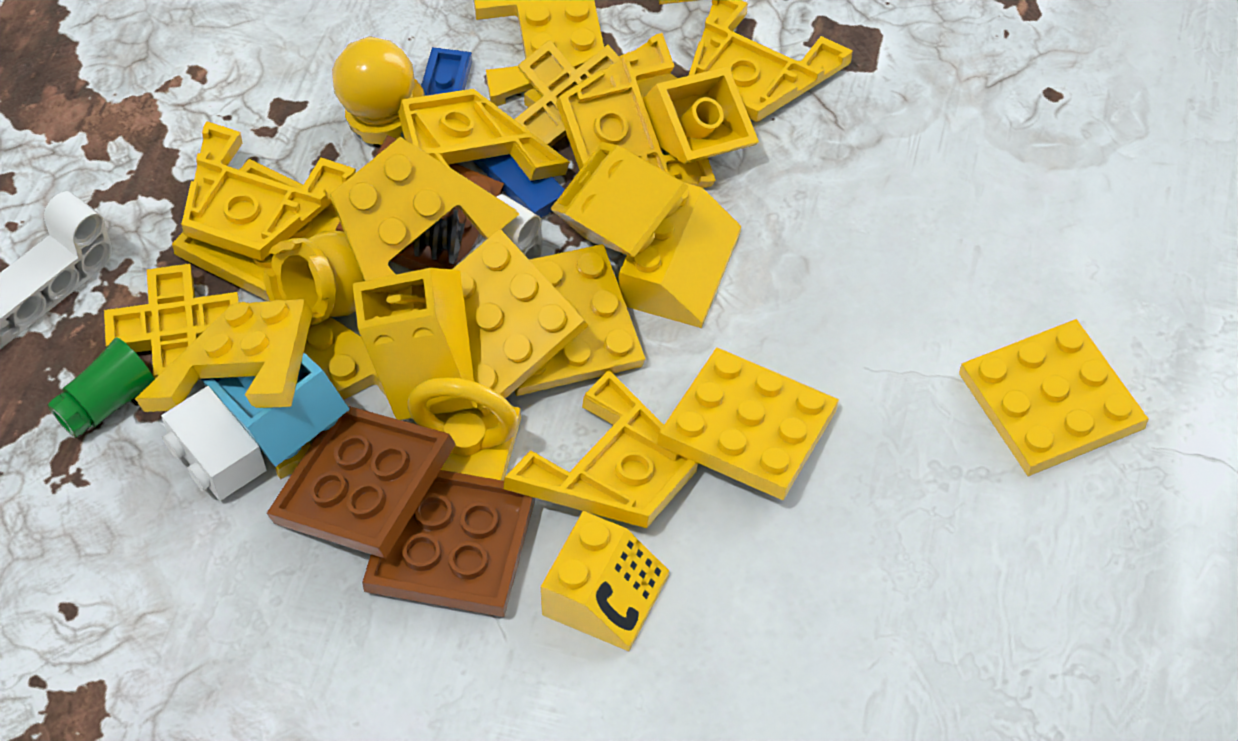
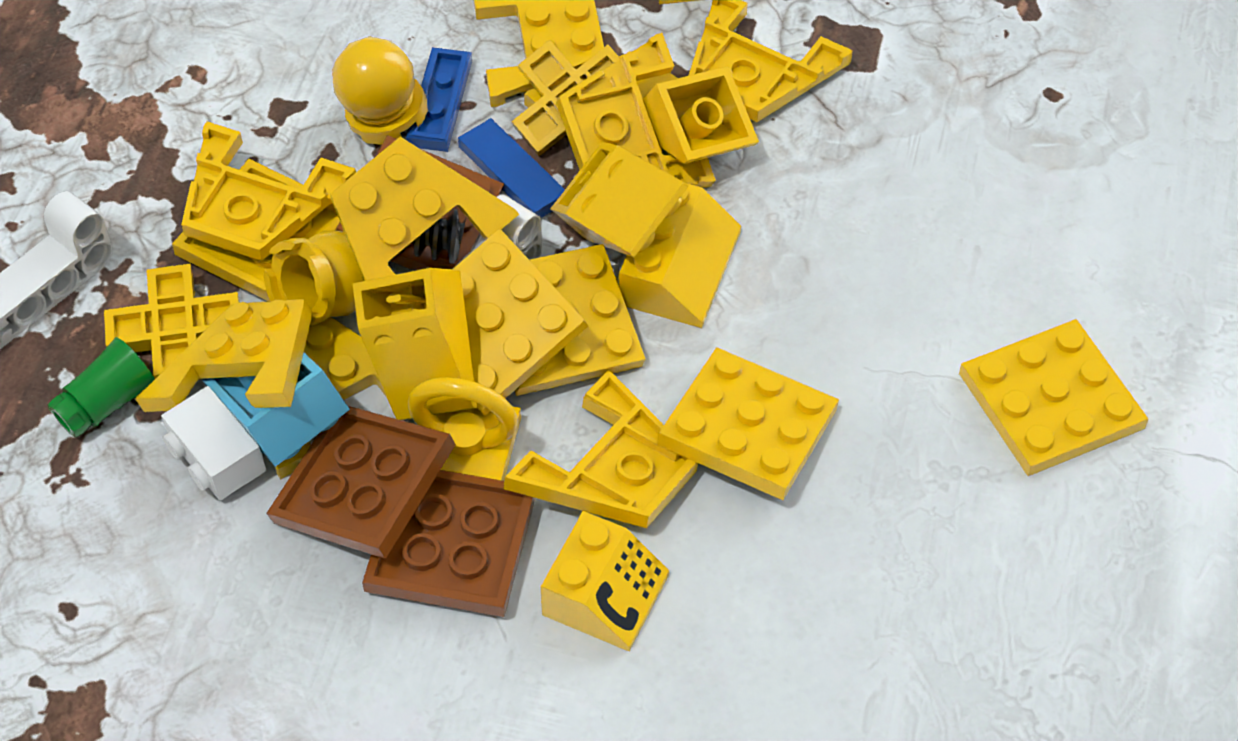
yellow wing [398,89,570,181] -> none

